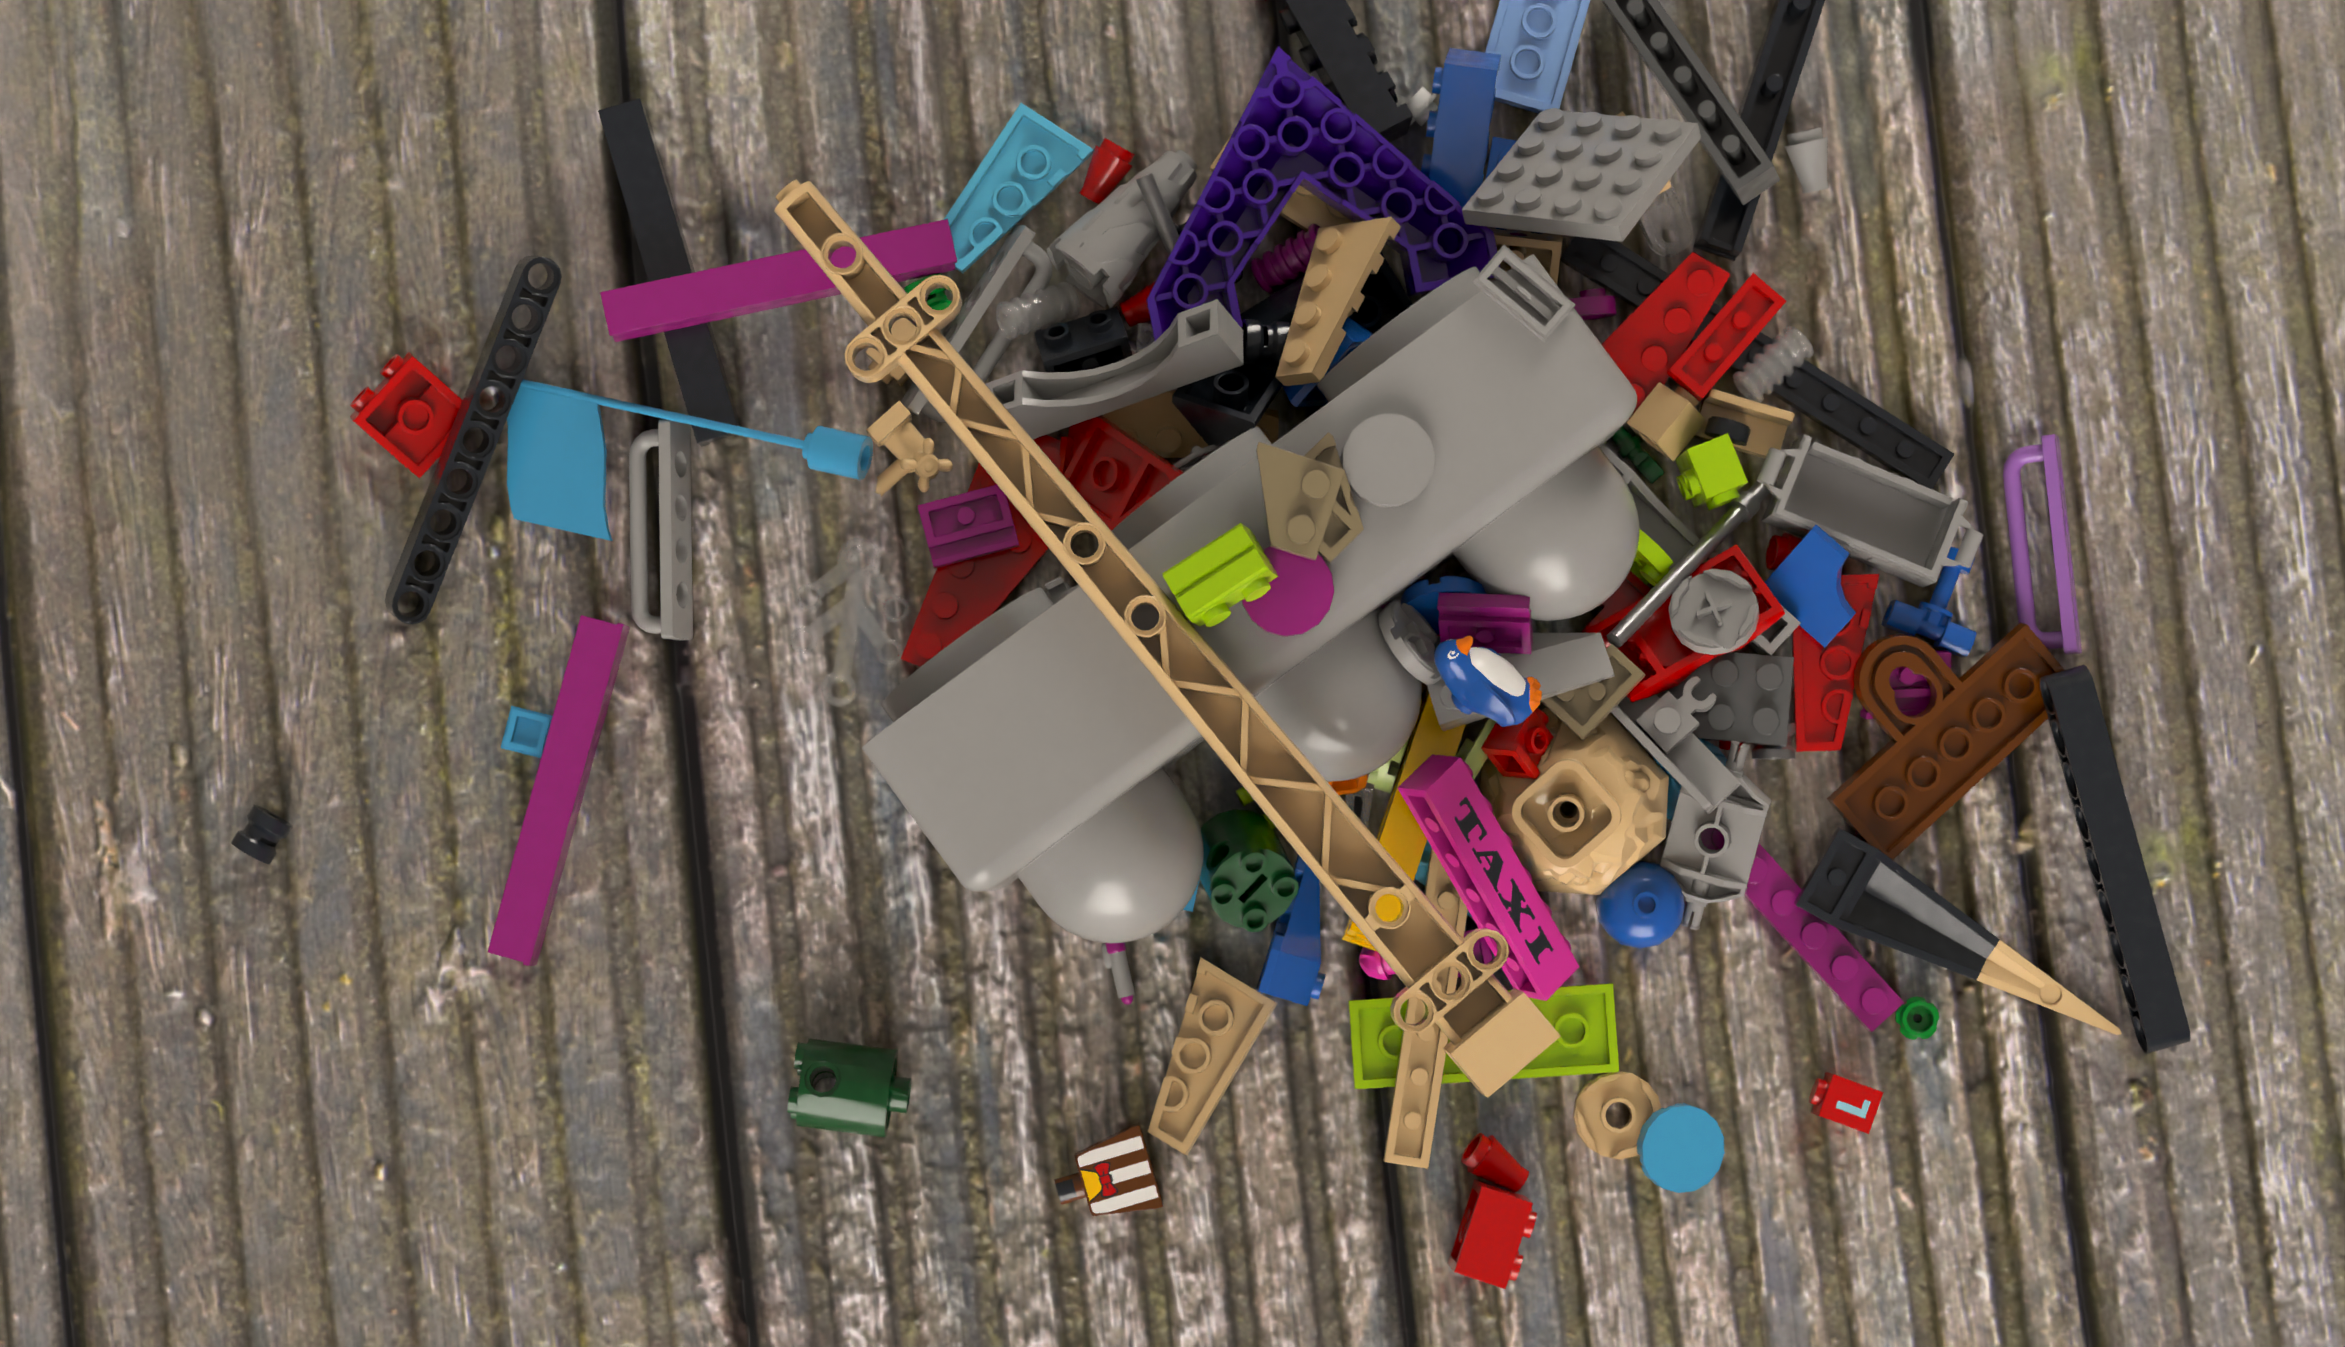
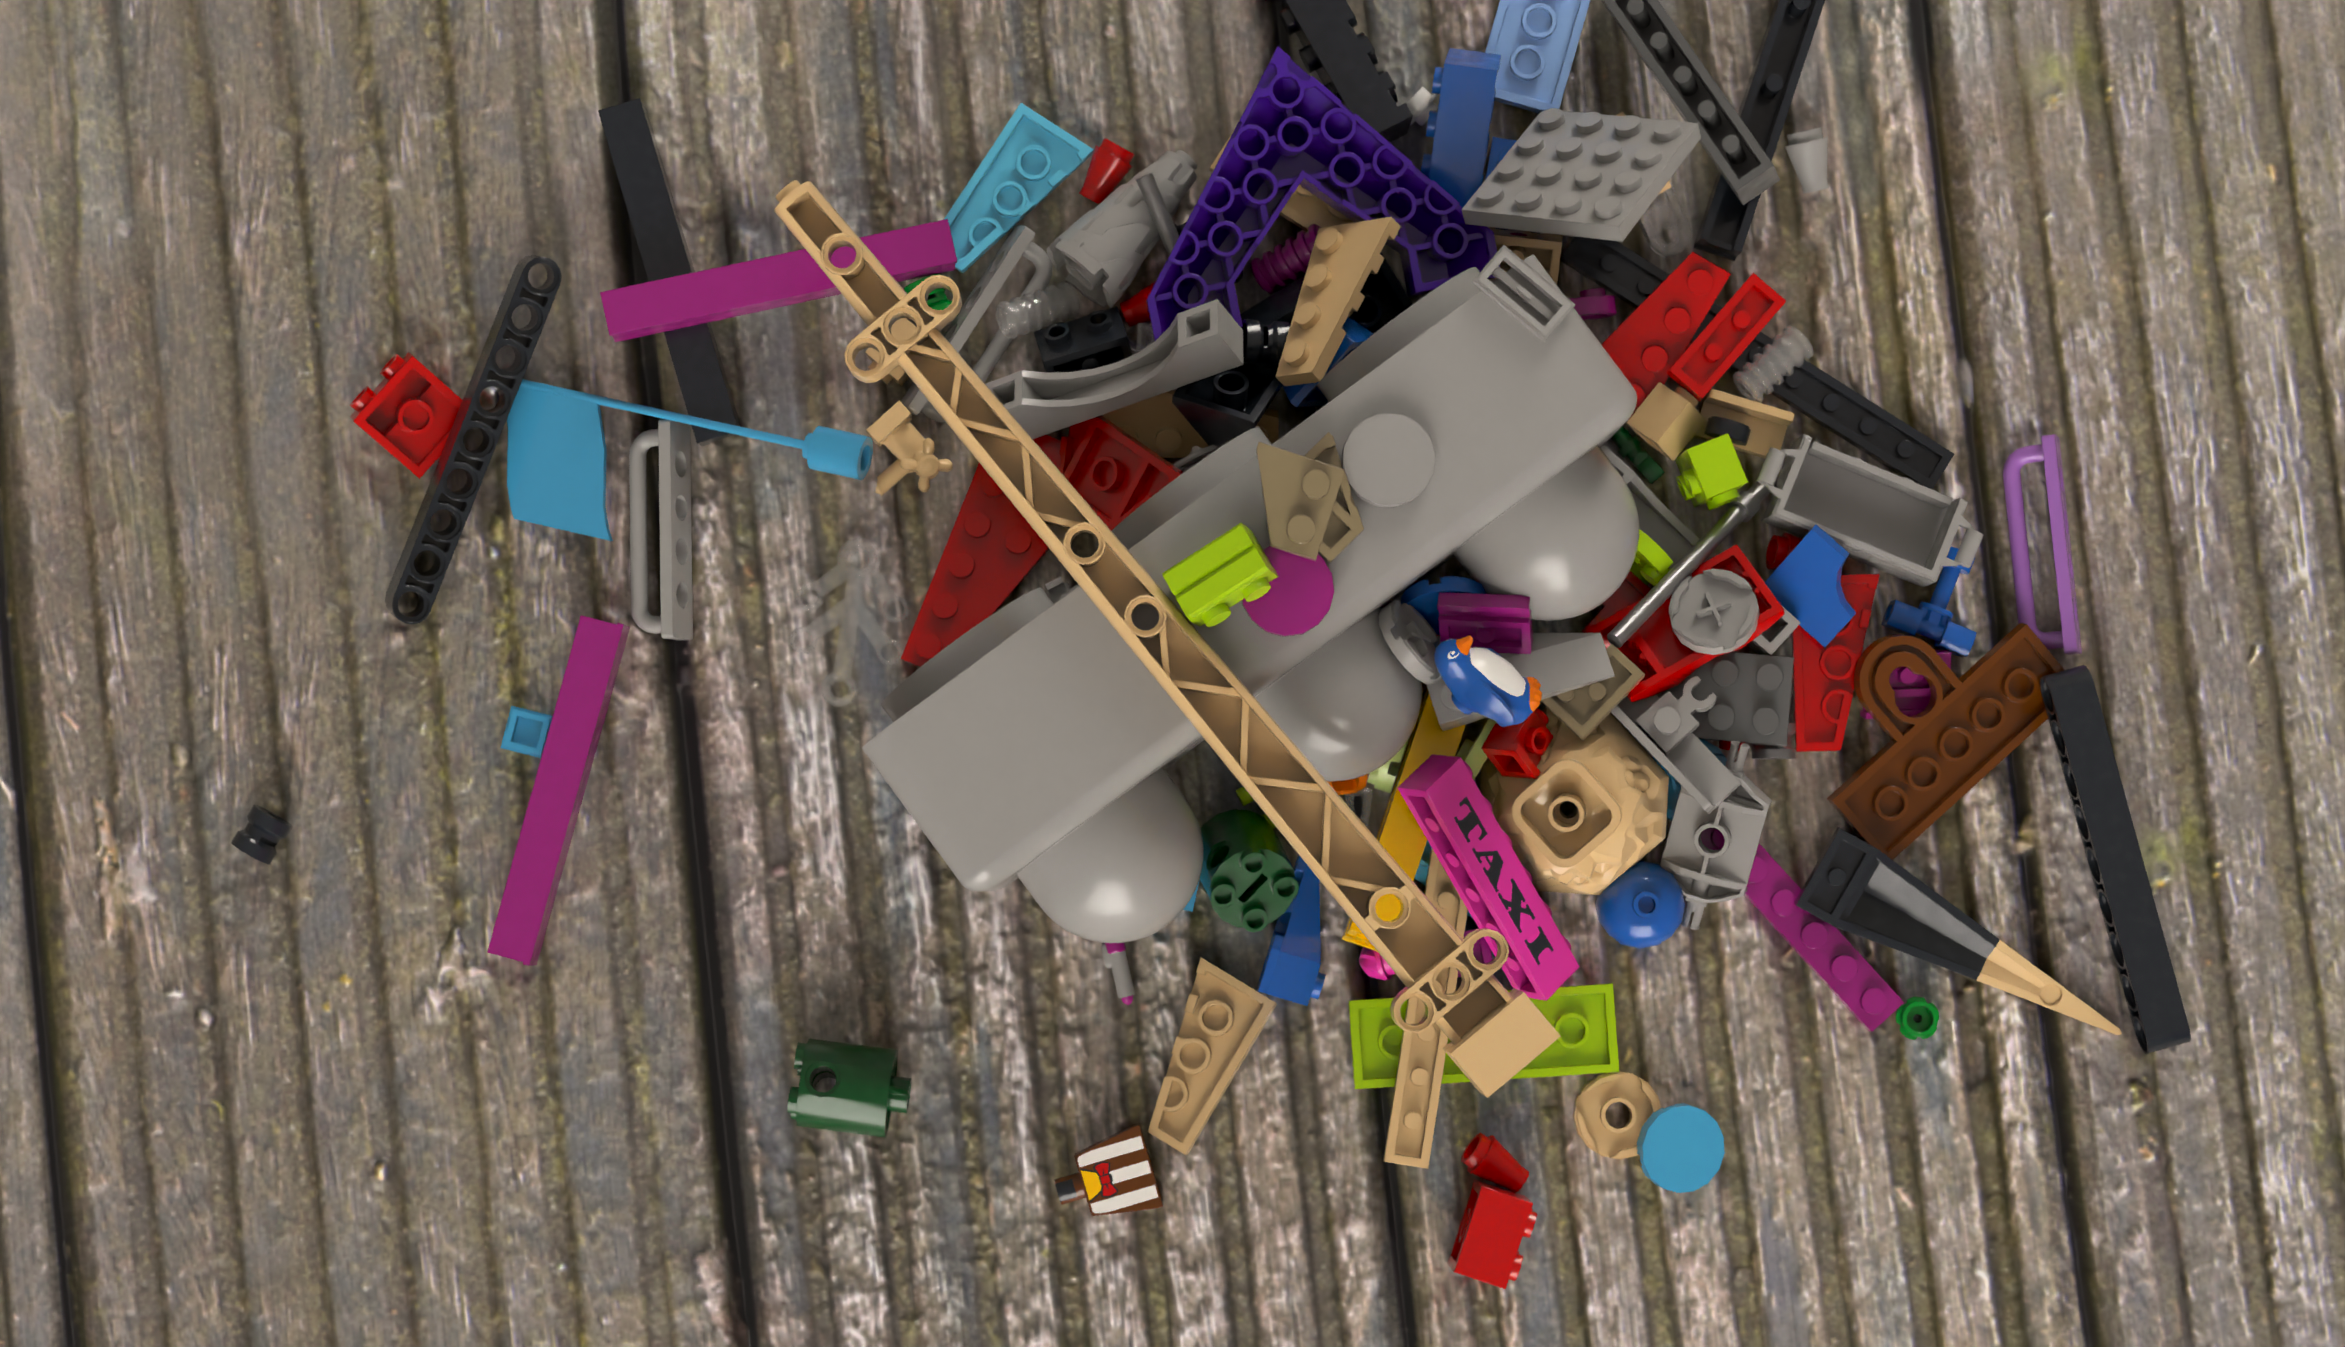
magenta plate [917,485,1019,569] -> none
red brick [1809,1072,1884,1134] -> none

